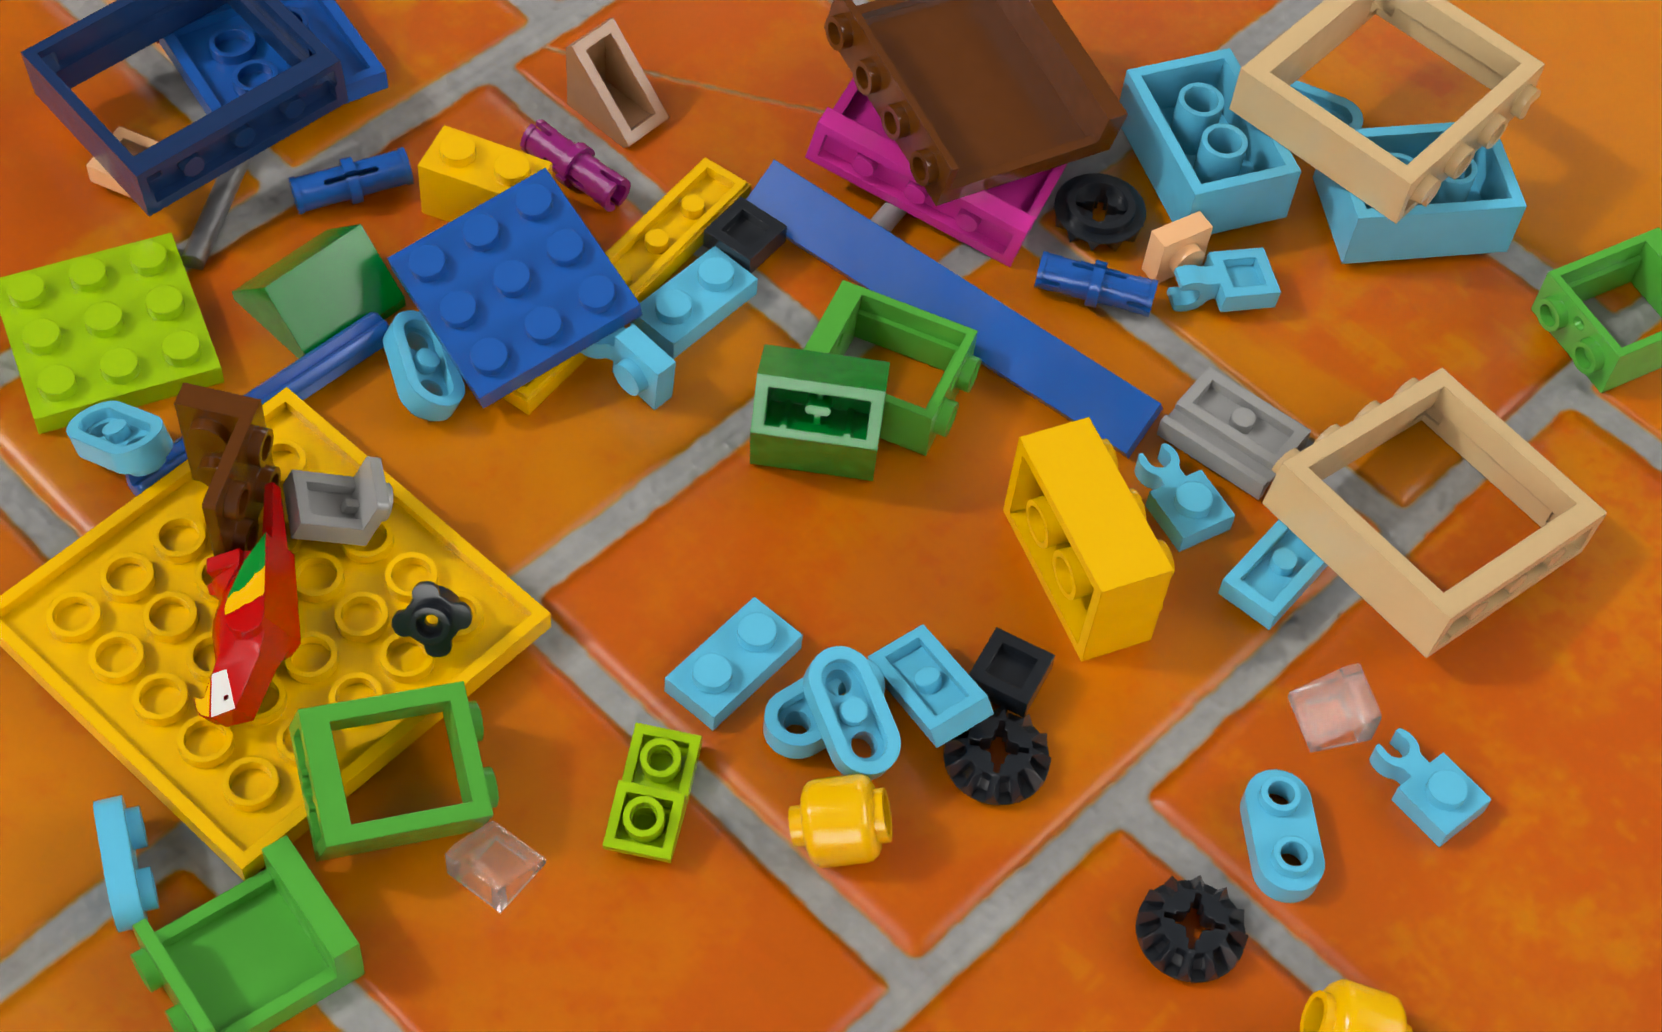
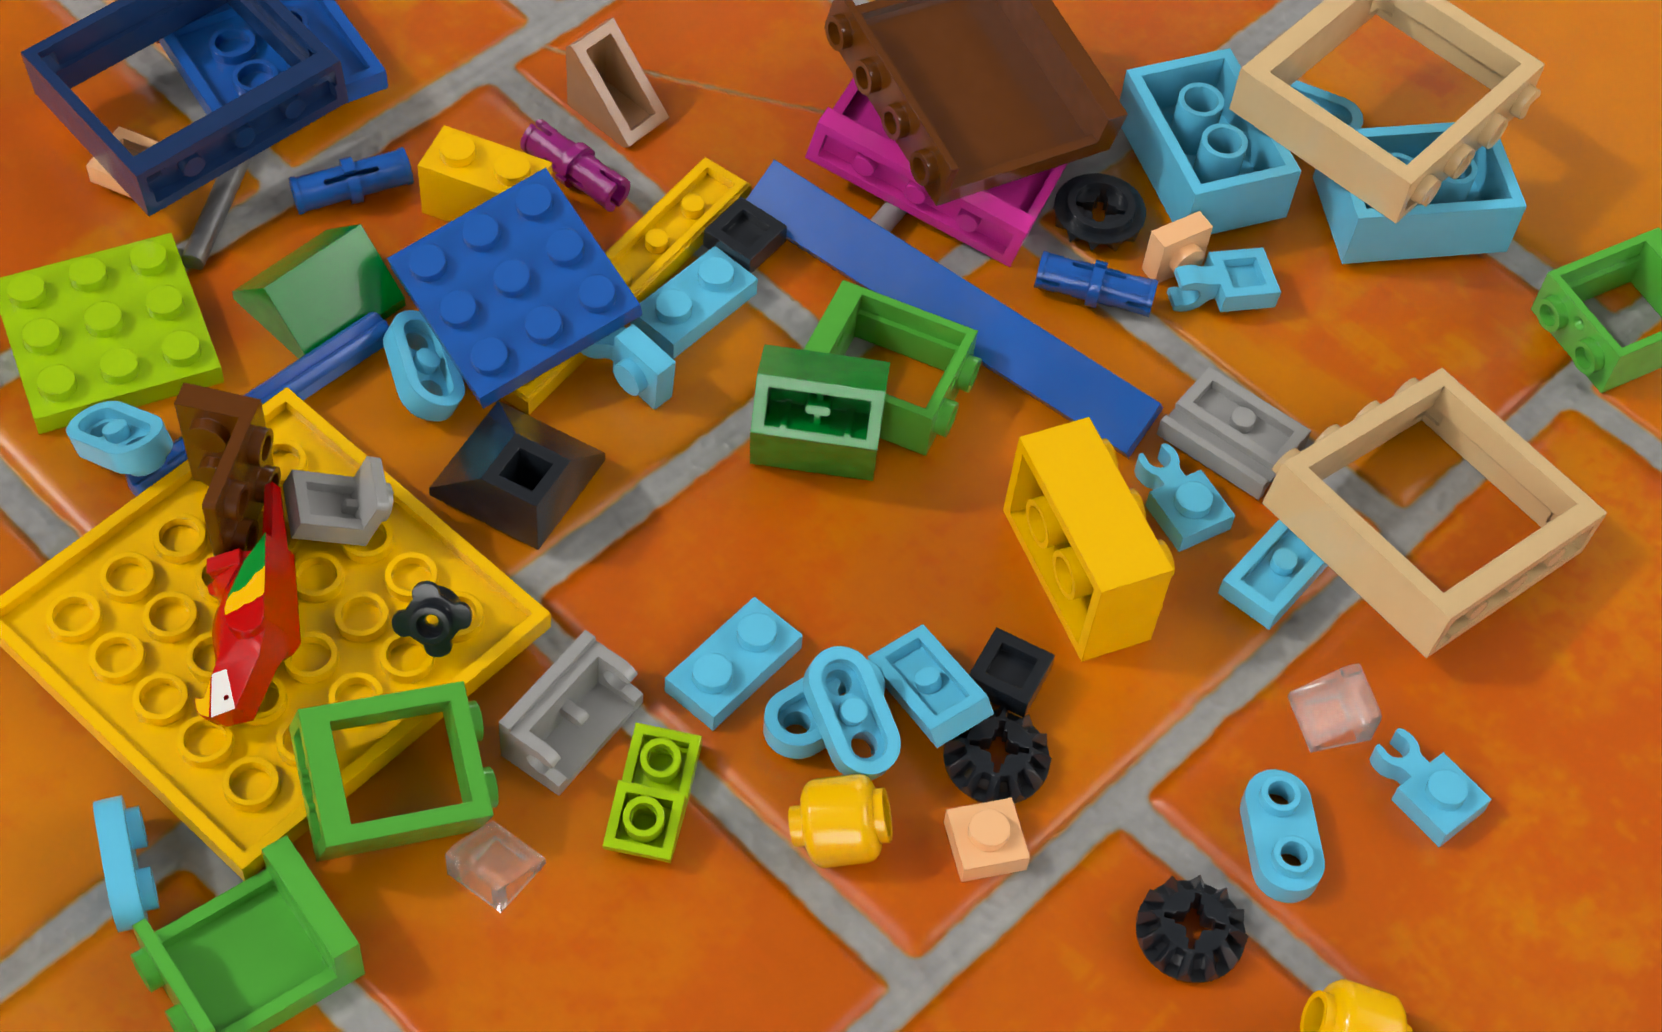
none -> black slope [429,401,605,550]
none -> light grey hinge [499,630,643,796]
none -> light nougat plate [944,798,1030,882]

